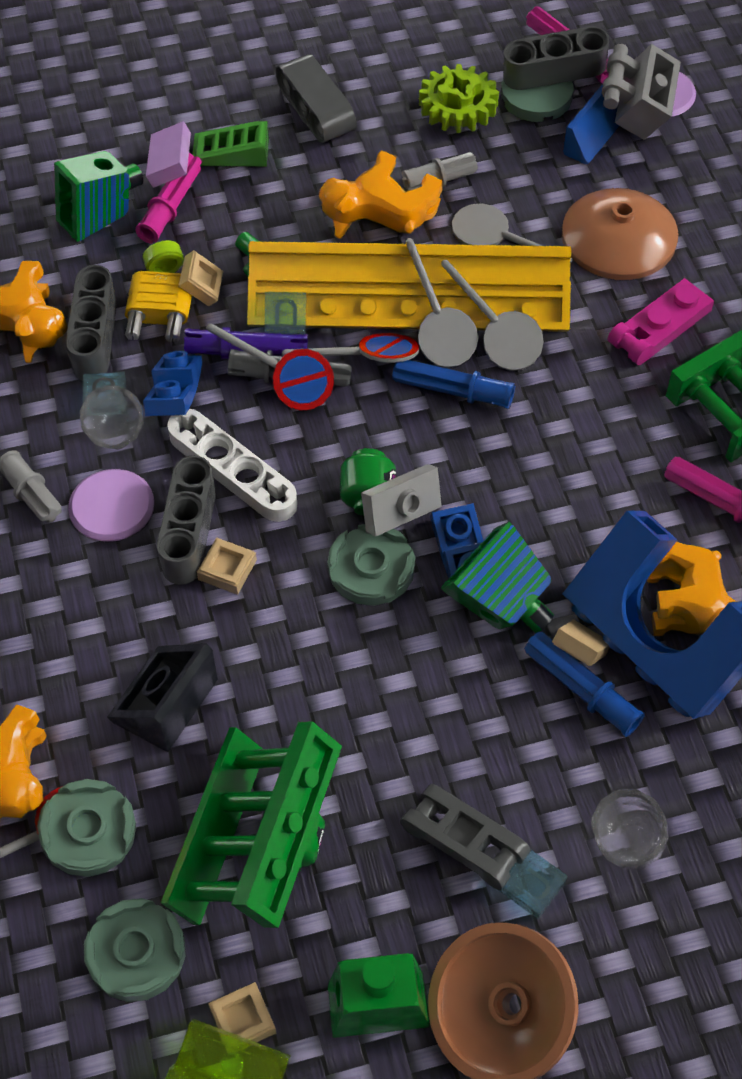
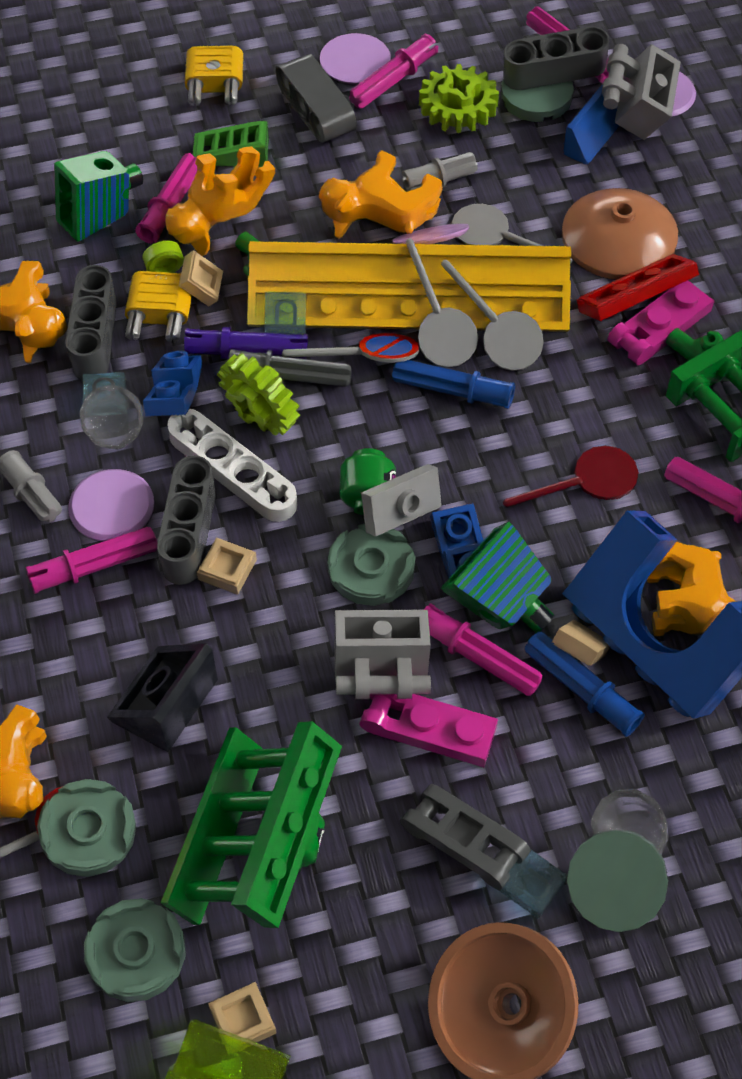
lavender tile [146,121,191,188] -> none
piece [206,323,334,410] -> none
green torso [328,953,430,1038] -> none
none -> dark pink axle [25,527,157,594]
none -> light orange animal [165,146,275,256]
none -> yellow piece [185,46,243,106]
none -> lime gear [217,353,300,436]
none -> lavender piece [320,33,391,84]
none -> light grey brick [334,610,431,699]
none -> dark pink axle [349,33,438,109]
none -> dark pink plate [359,694,498,767]
none -> lavender piece [392,224,469,244]
none -> dark pink axle [424,603,542,696]
none -> dark red piece [503,445,639,507]
none -> sand green tile [567,829,669,932]
none -> red tile [576,254,699,321]
none -> green arm [666,328,724,361]

